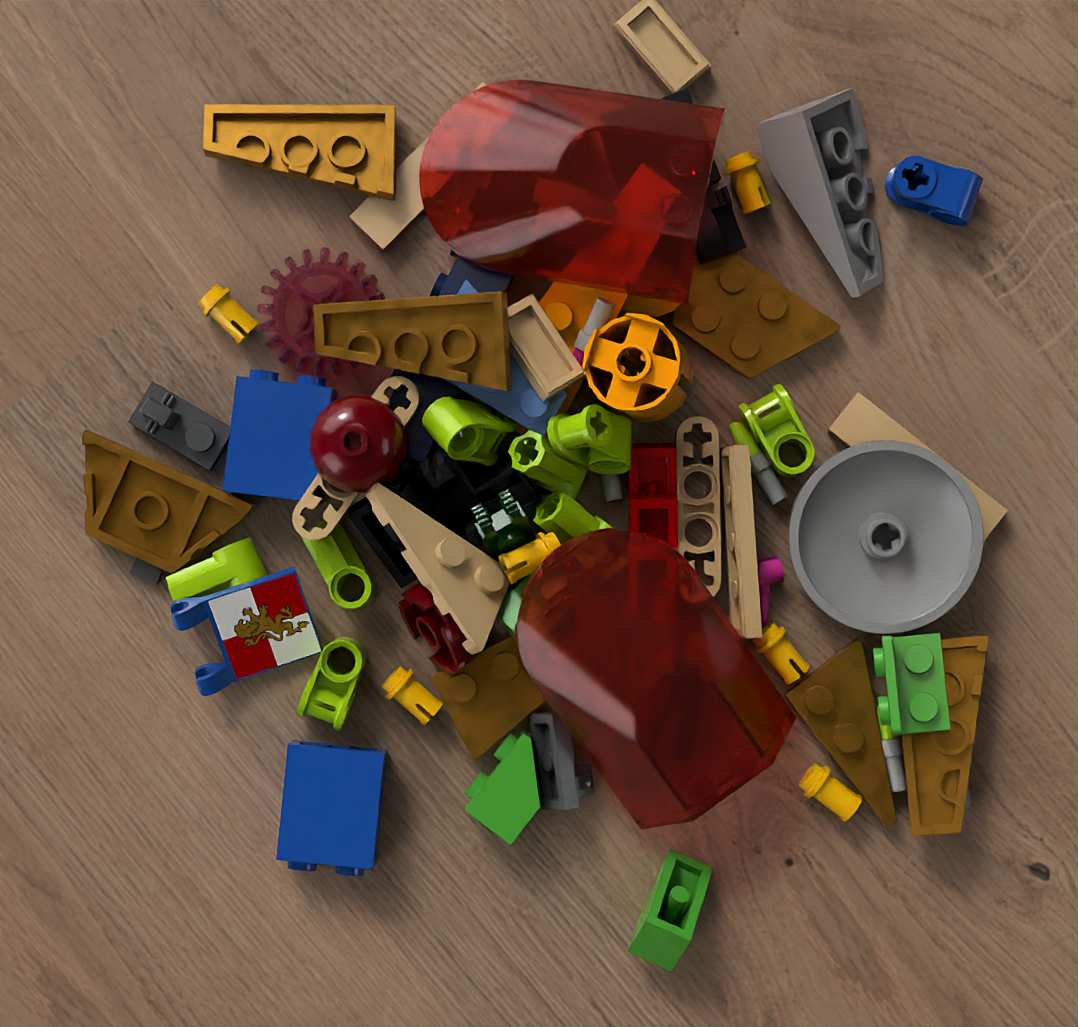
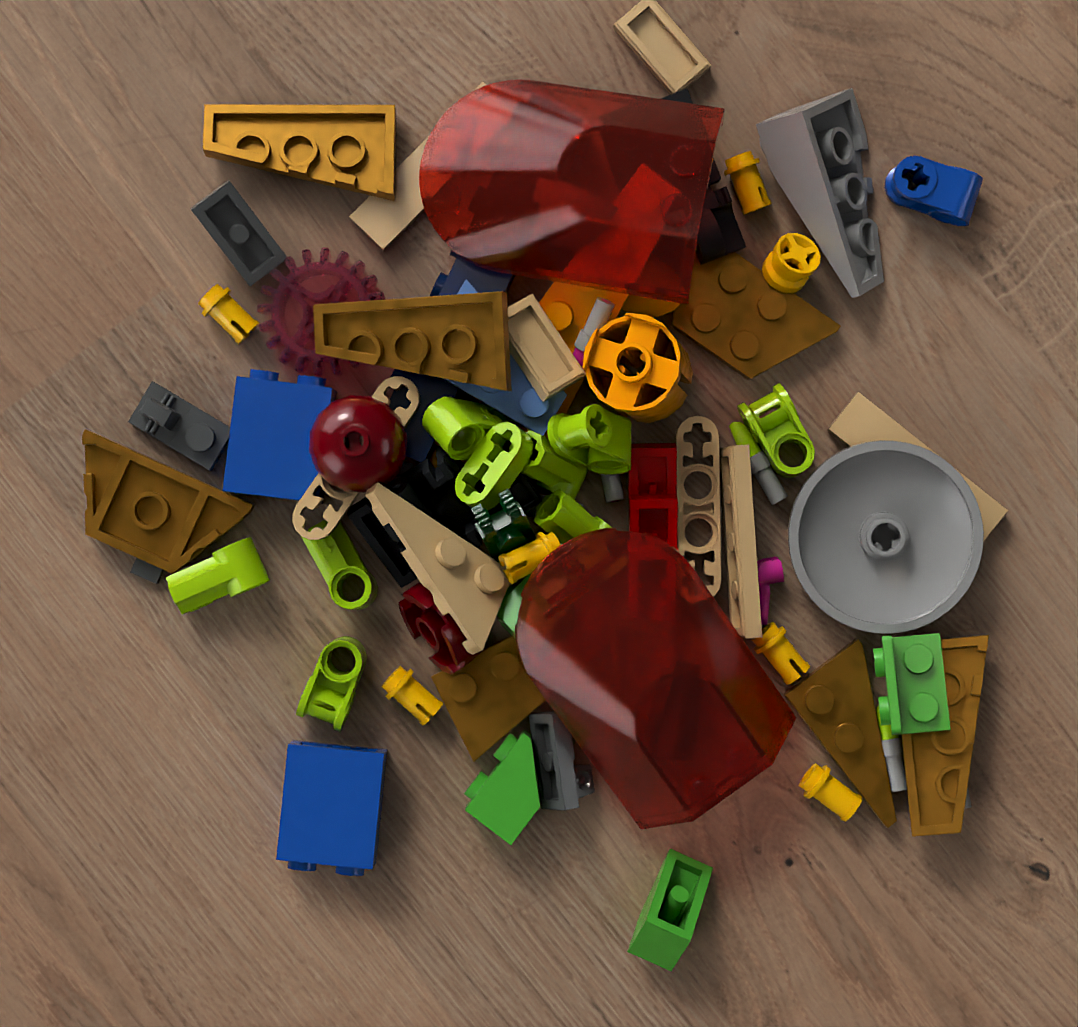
flag [171,567,323,696] -> none
none -> dark grey hinge [190,180,288,286]
none -> lime beam [455,422,533,510]
none -> yellow wheel [762,233,821,294]

